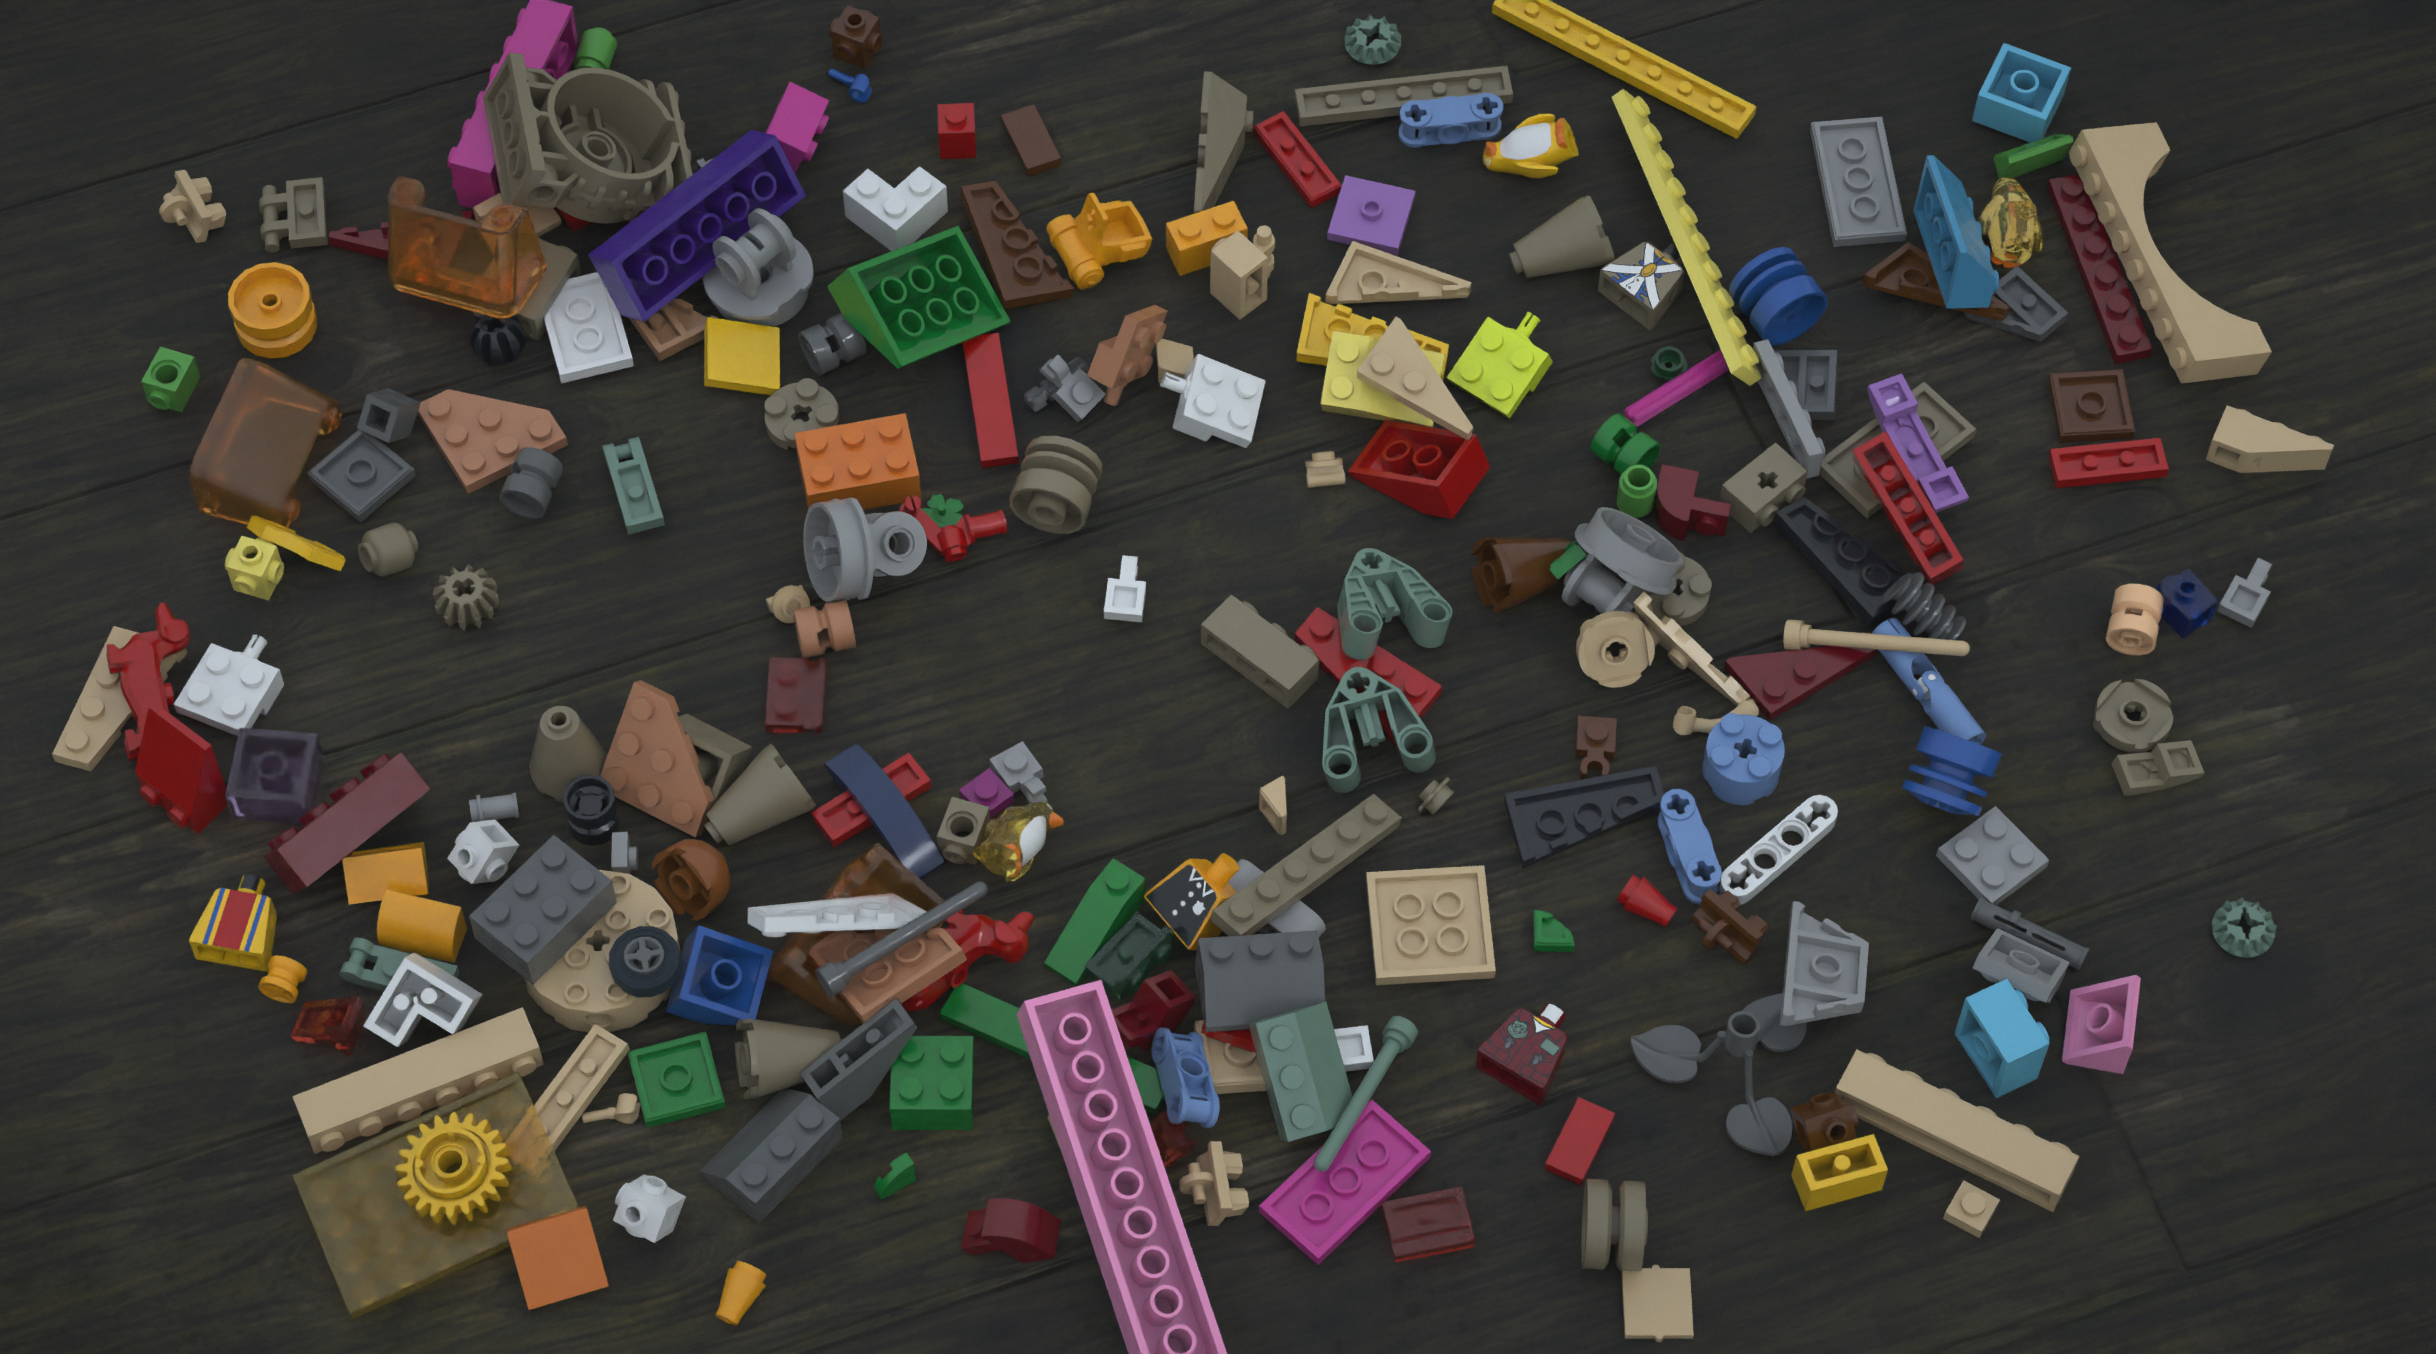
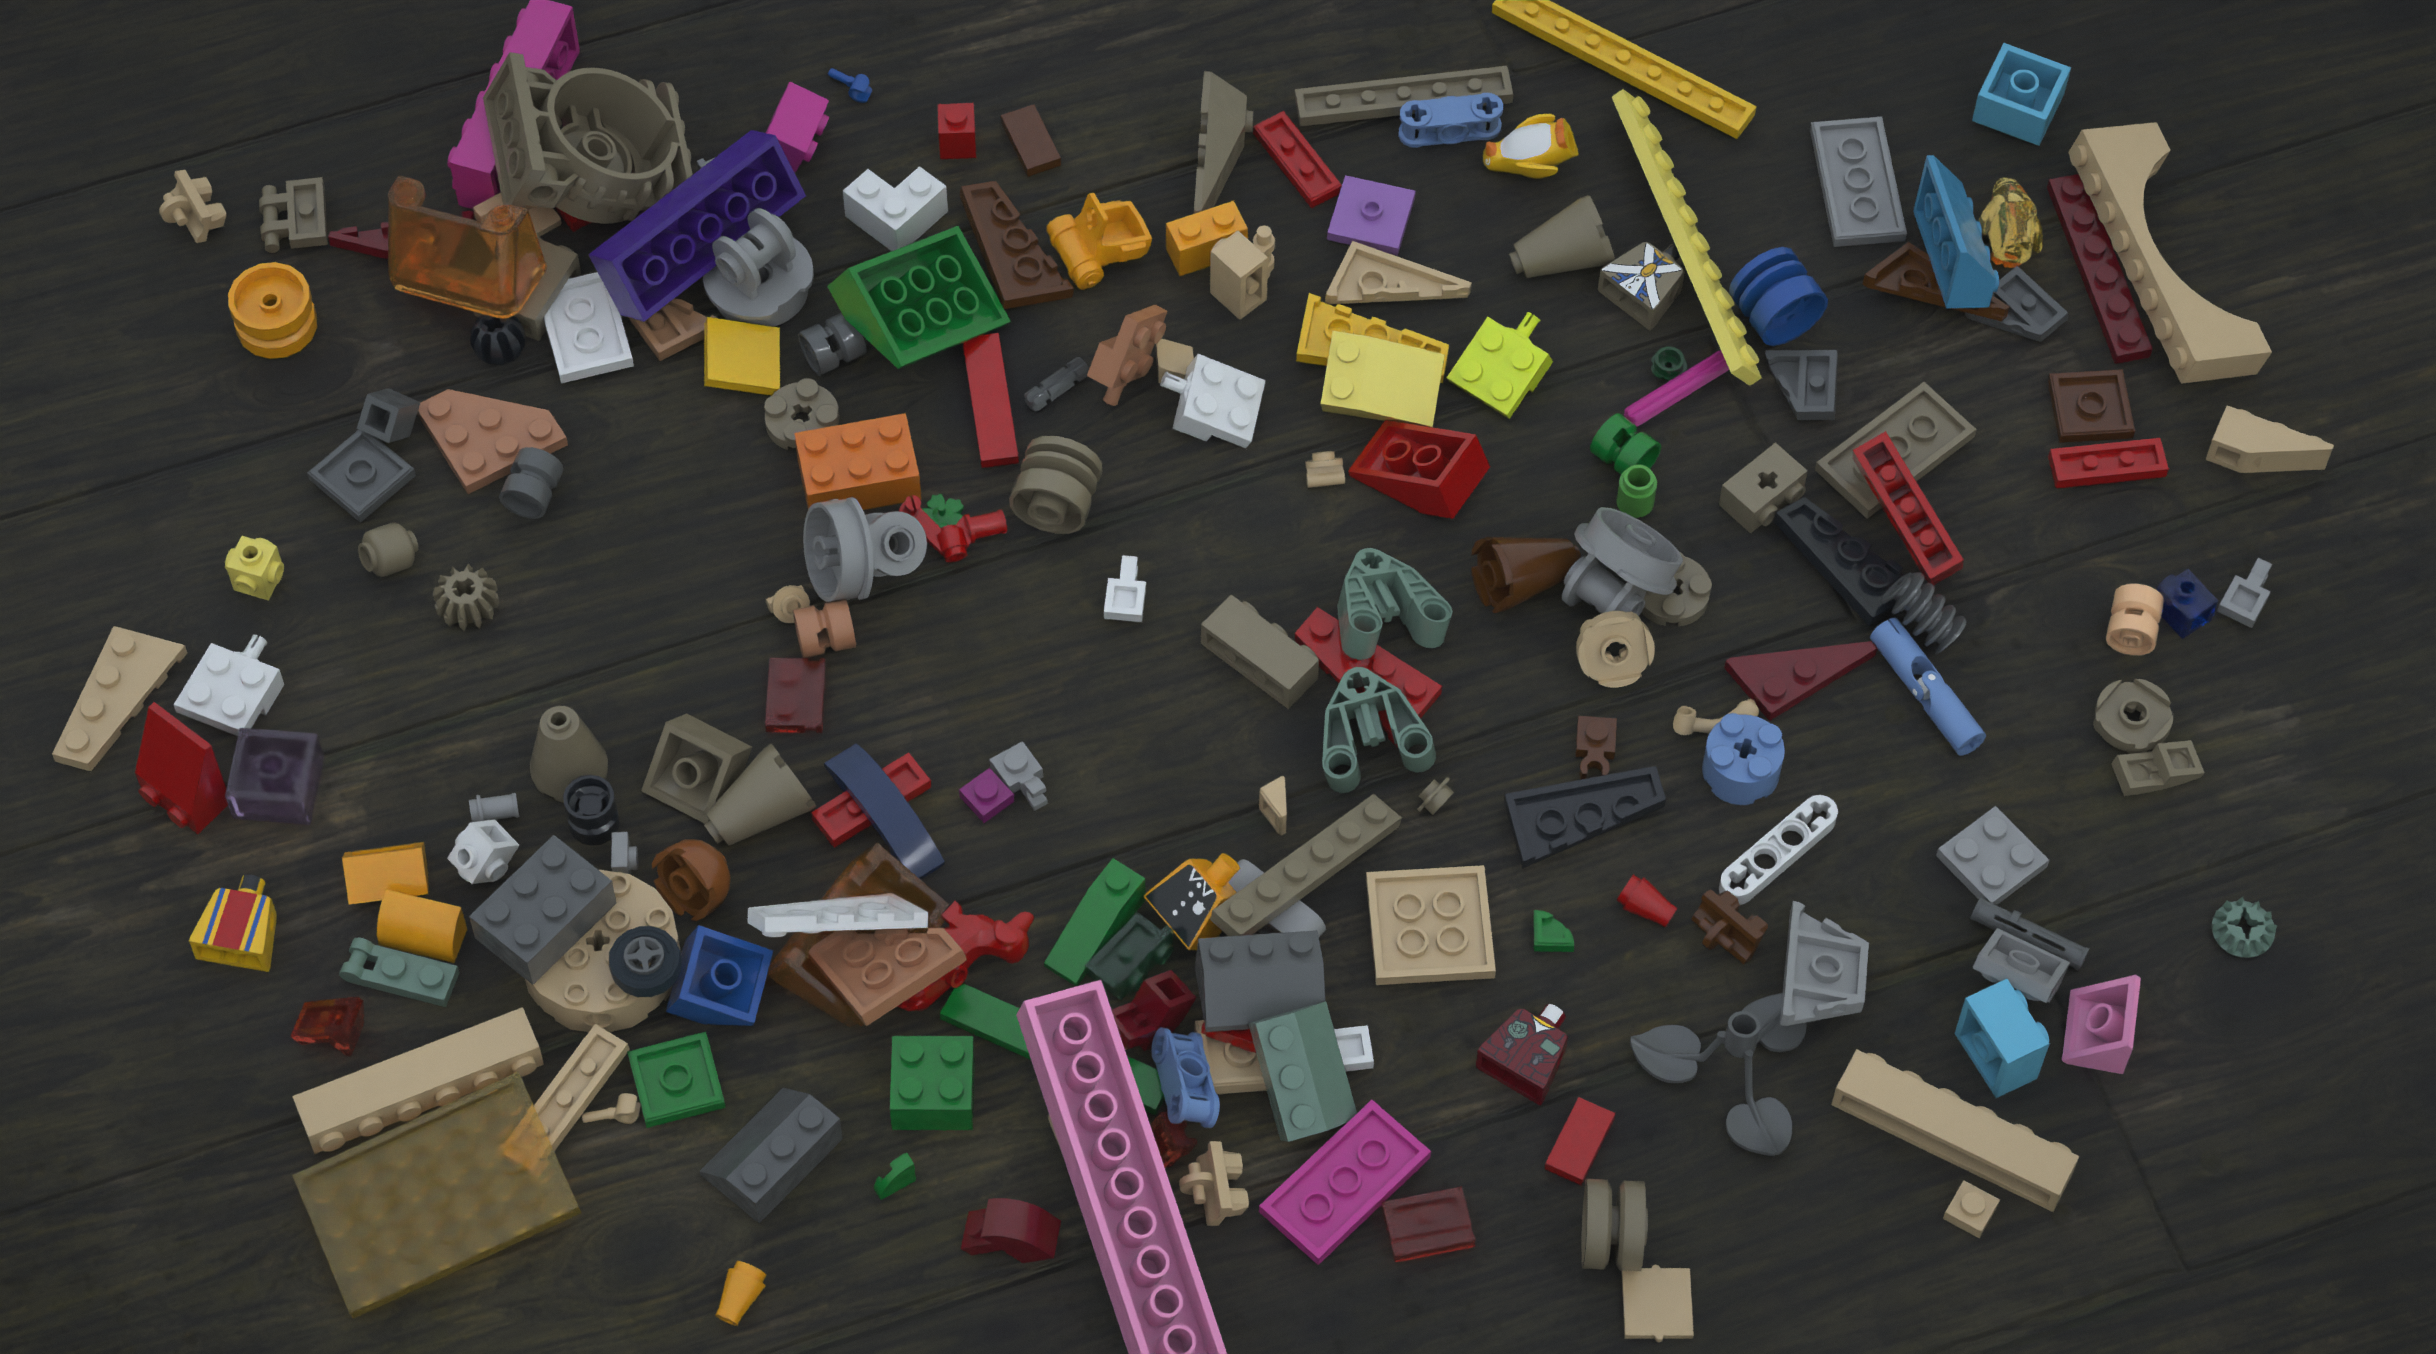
red animal [106,602,190,762] -> none
bright green brick [141,346,201,412] -> none
clear orange windscreen [190,358,342,528] -> none
yellow tile [247,515,346,572] -> none
light orange wheel [258,955,308,1003] -> none
dark red brick [263,752,430,894] -> none
white brick [363,952,483,1047] -> none
yellow gear [395,1112,512,1225] -> none
orange tile [506,1206,609,1310] -> none
bright green brick [573,27,617,70] -> none
nougat plate [600,680,715,837] -> none
sand green plate [602,436,665,535] -> none
white brick [613,1174,686,1243] -> none
dark tan cone [735,1018,844,1099] -> none
dark grey slope [800,998,917,1121] -> none
dark grey piece [815,881,988,997] -> none
reddish brown brick [829,5,883,69] -> none
dark tan brick [937,797,991,865] -> none
clear yellow animal [972,801,1064,882] -> none
light grey plate [1039,355,1106,422] -> none
sand green piece [1314,1016,1418,1172] -> none
sand green gear [1344,14,1401,65] -> none
tan wing [1357,317,1473,440] -> none
green tile [1549,539,1587,579] -> none
tan wing [1633,591,1751,706] -> none
dark red brick [1654,464,1731,541] -> none
medium blue piece [1657,789,1722,905] -> none
light grey plate [1753,339,1825,479] -> none
tan piece [1784,619,1970,656] -> none
reddish brown brick [1790,1093,1859,1152] -> none
yellow brick [1791,1134,1888,1211] -> none
medium lavender slope [1867,373,1969,513] -> none
blue wheel [1902,726,2002,817] -> none
bright green slope [1993,134,2074,181] -> none

